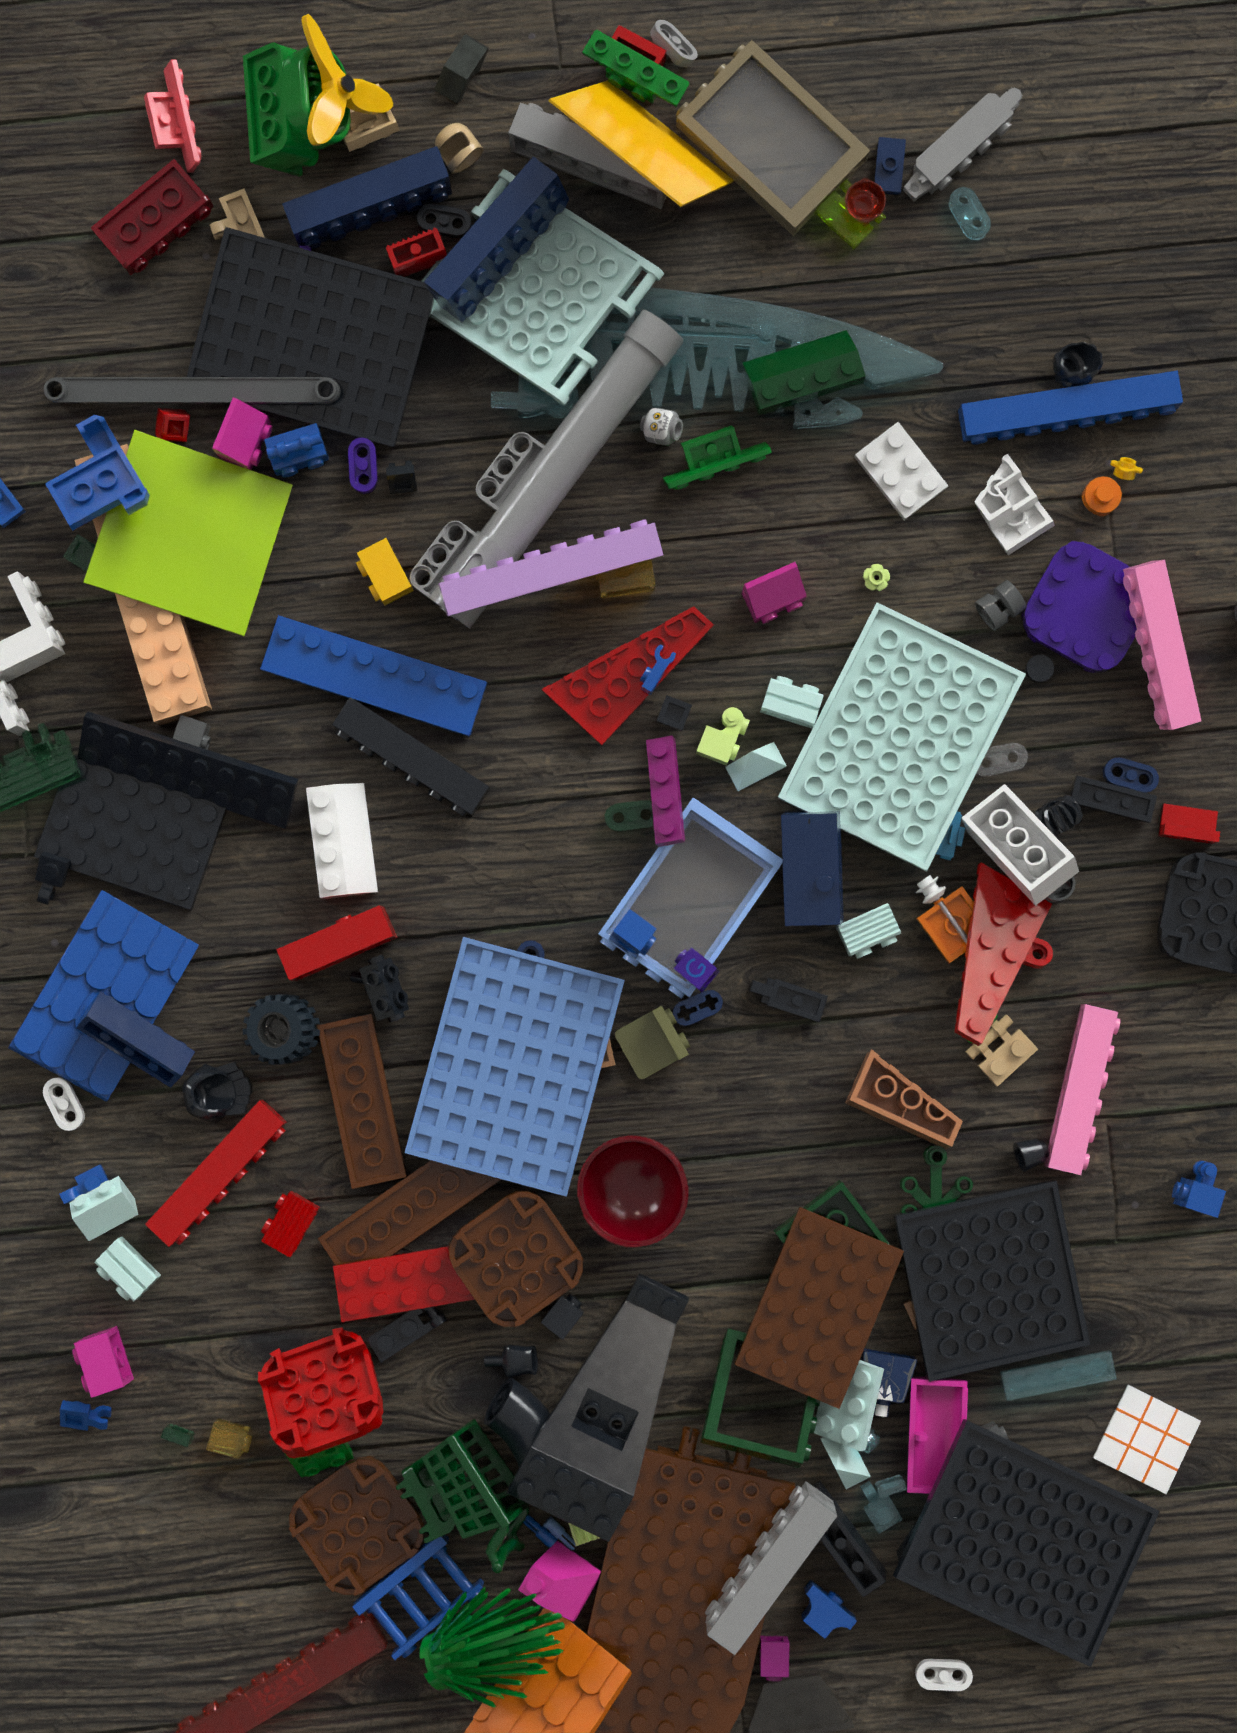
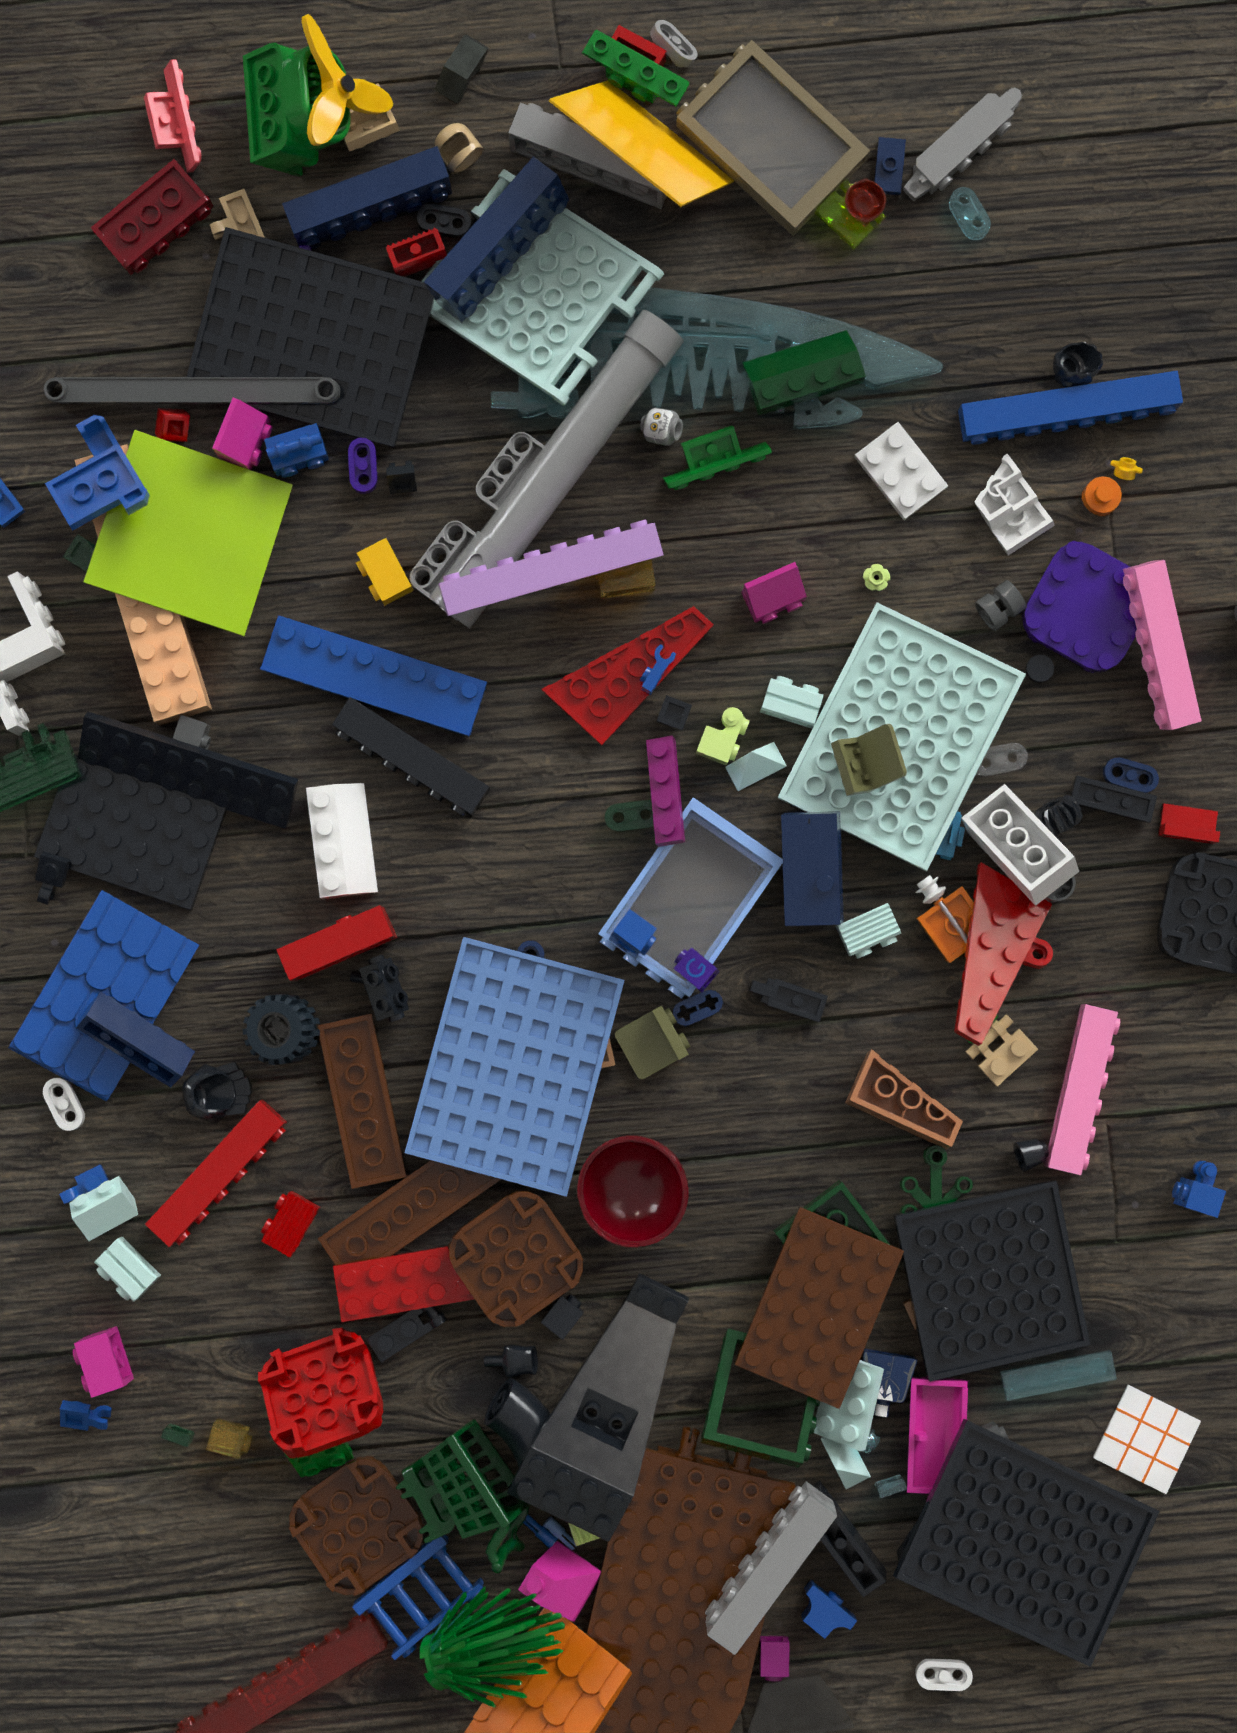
clear light blue plate [860,1480,903,1534] -> none
none -> olive bracket [831,724,907,796]

